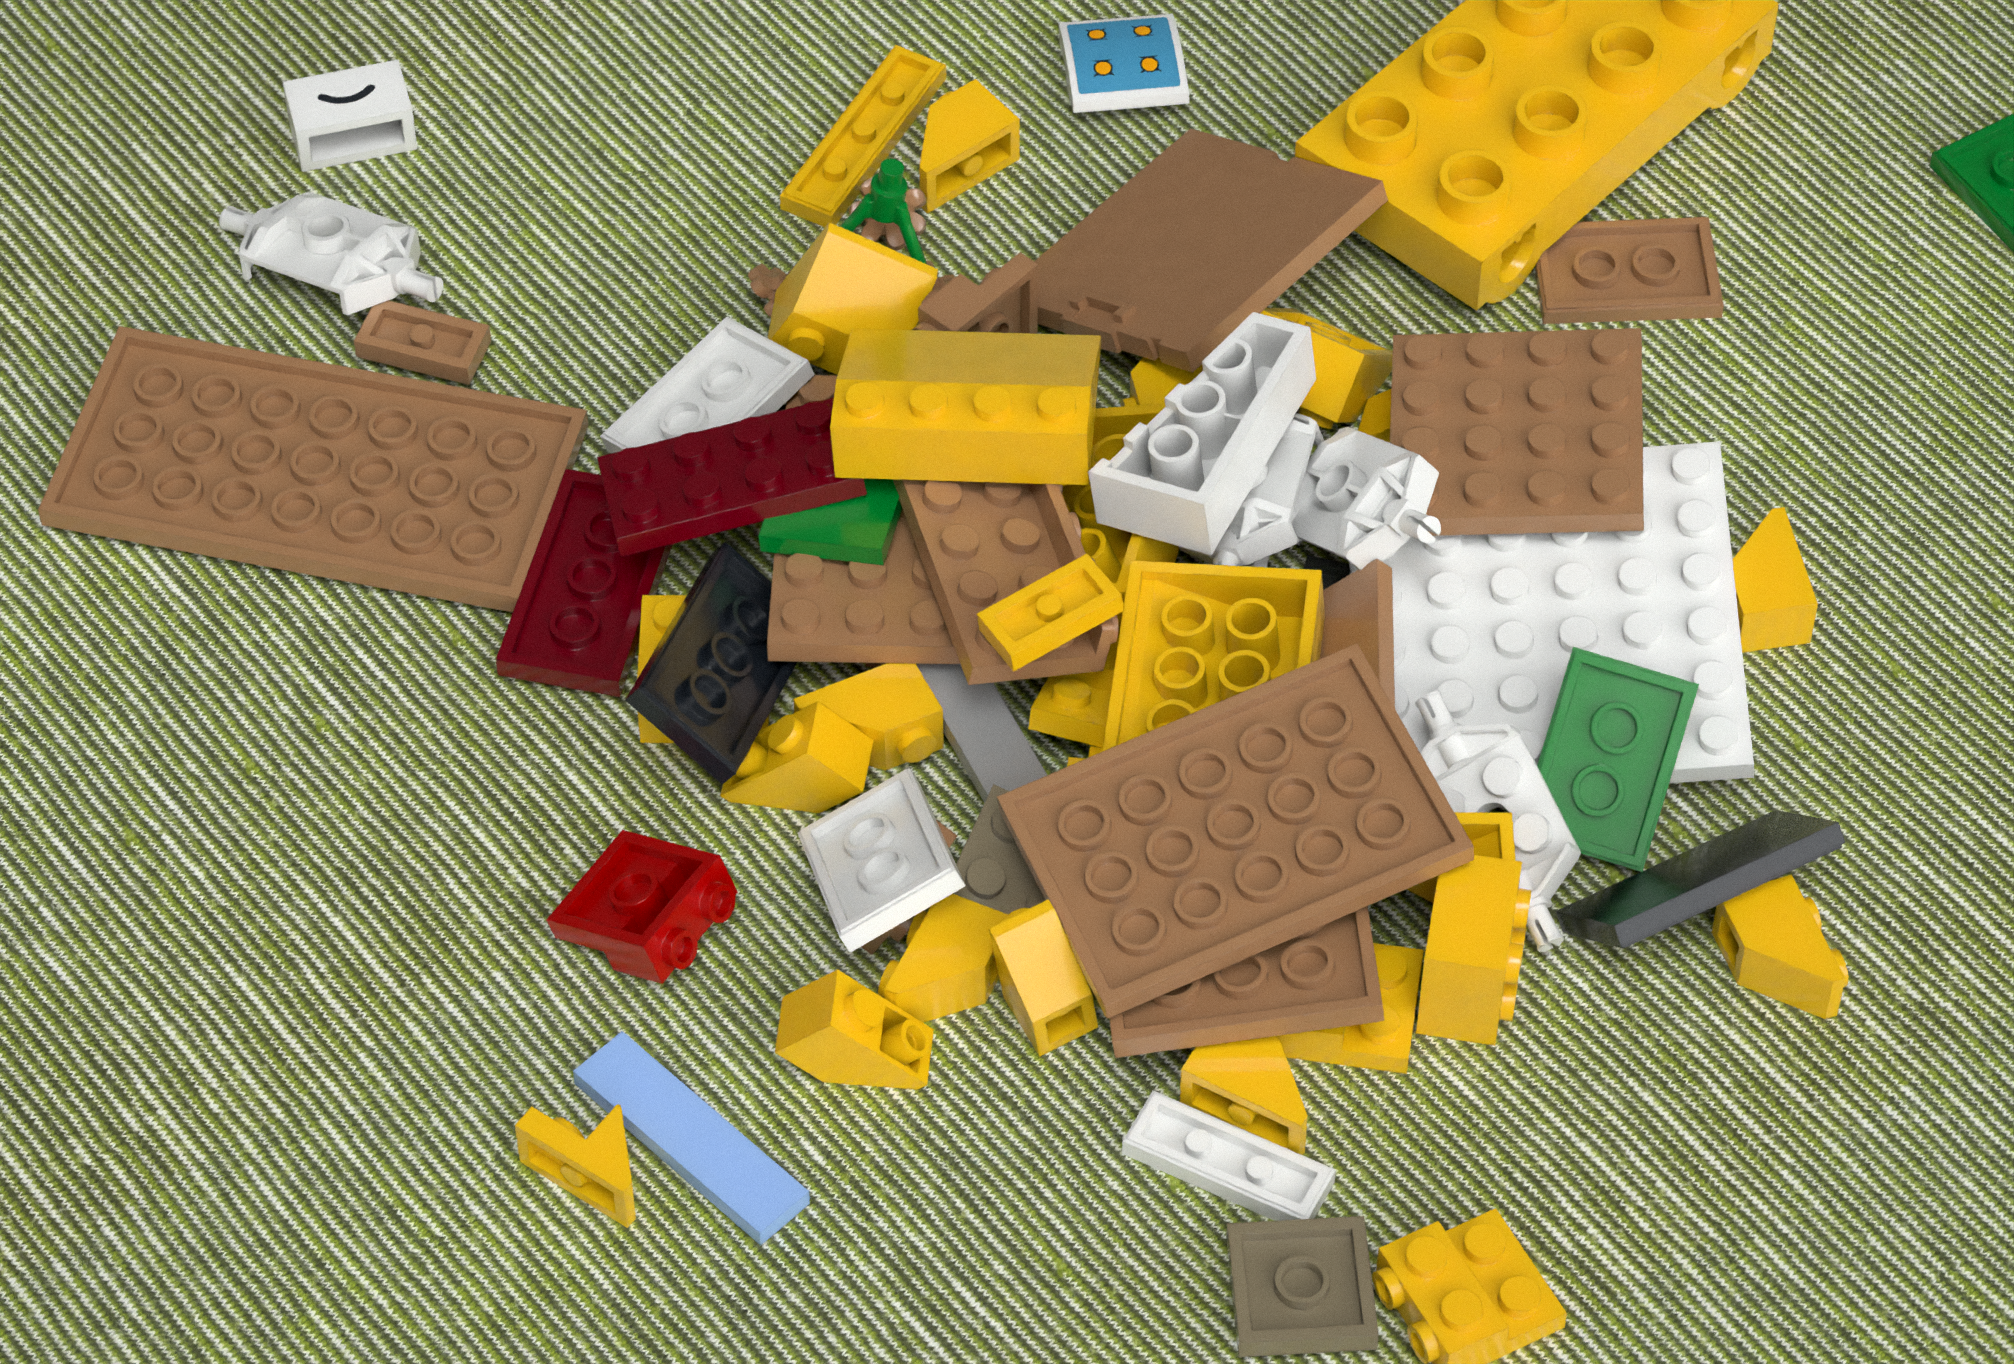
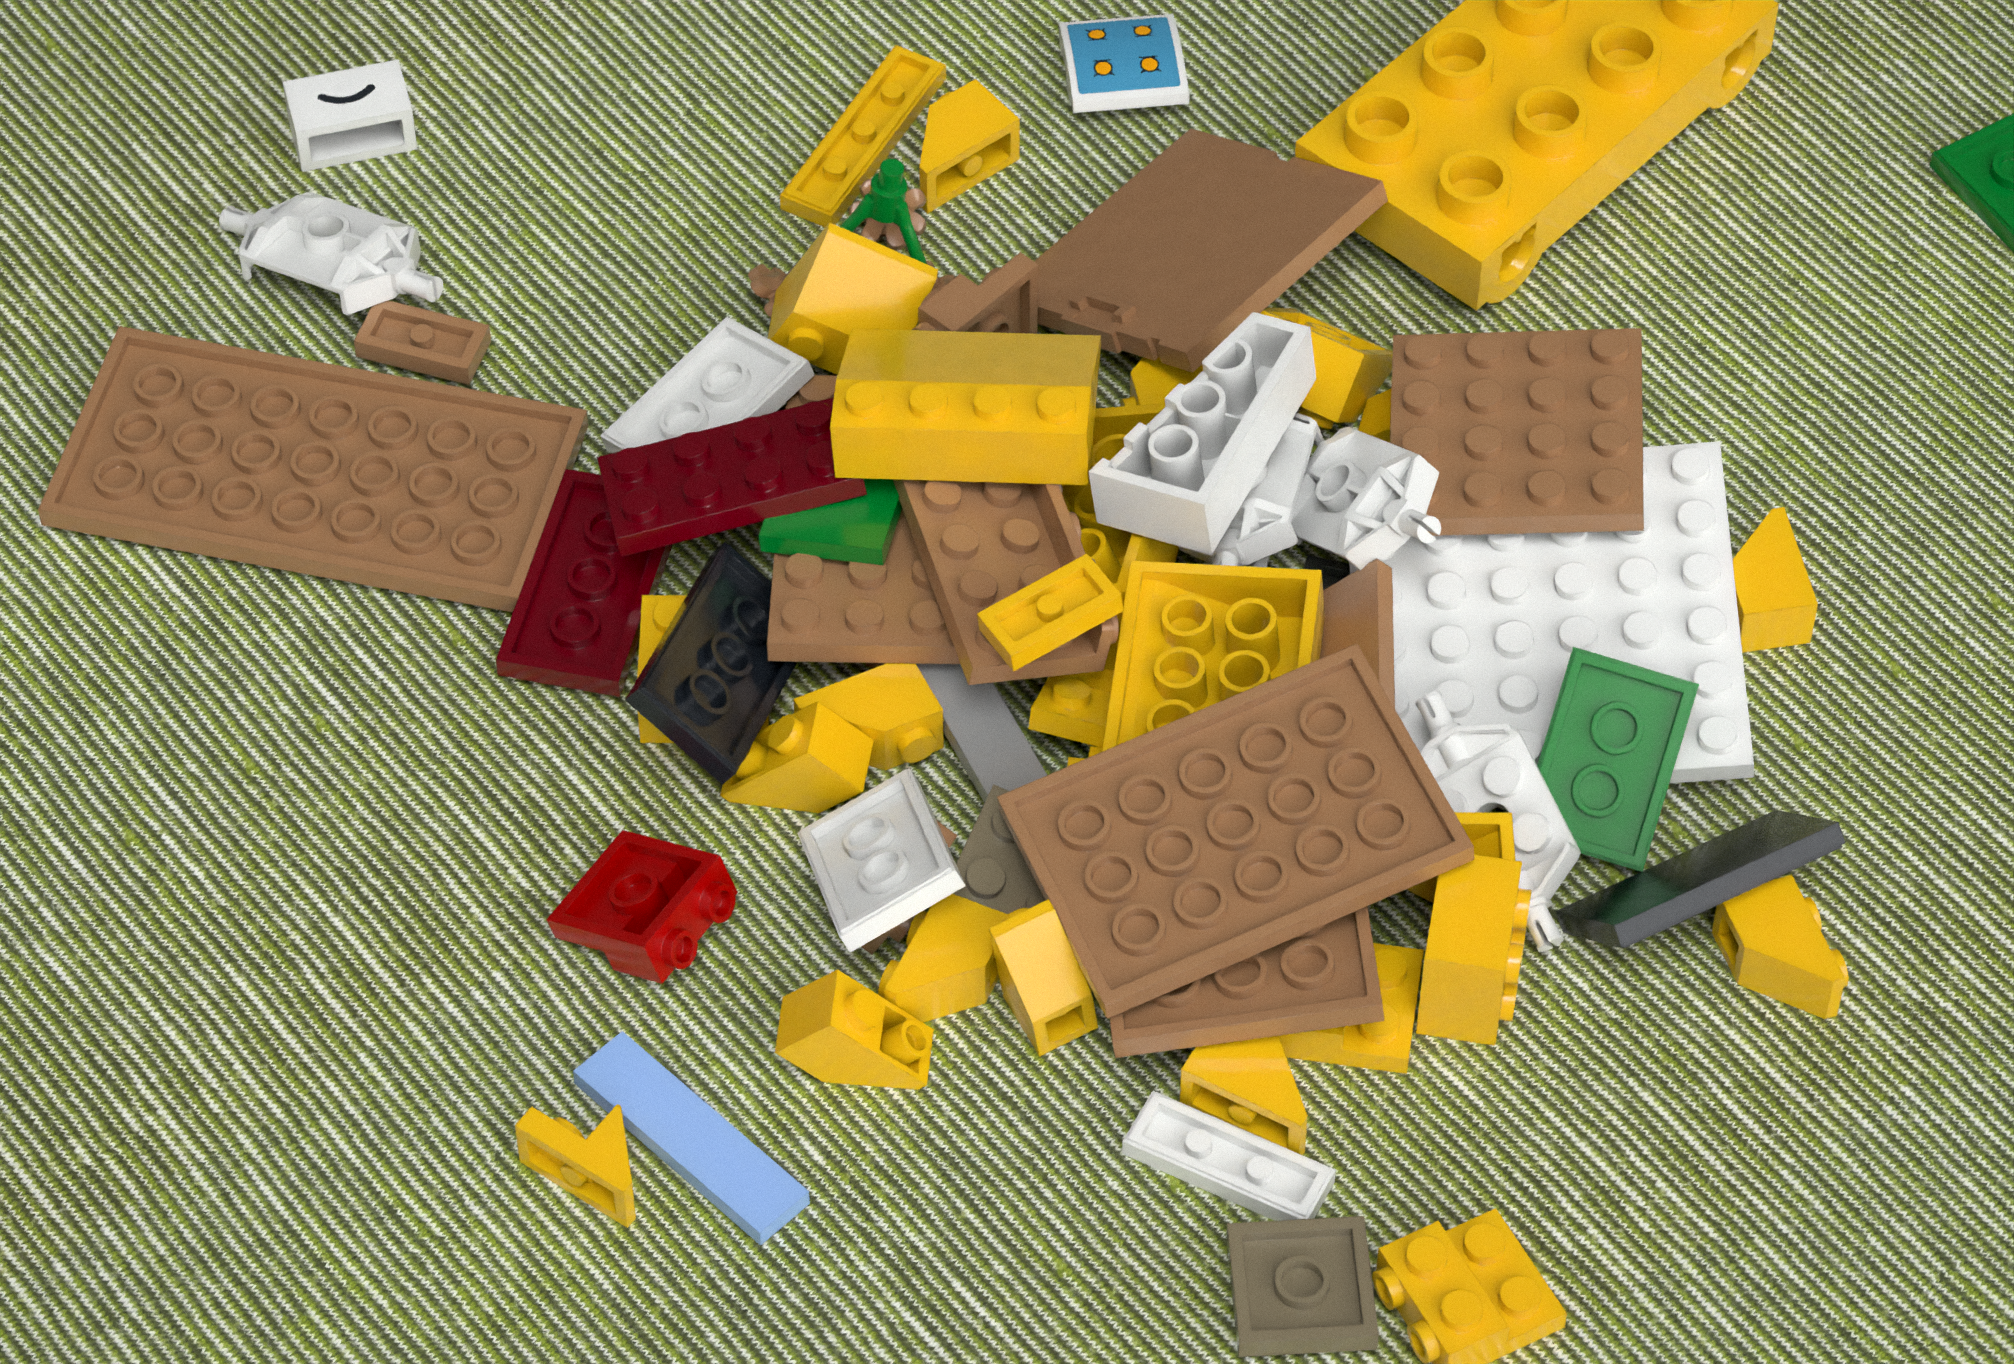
medium nougat tile [1534,217,1724,324] -> none

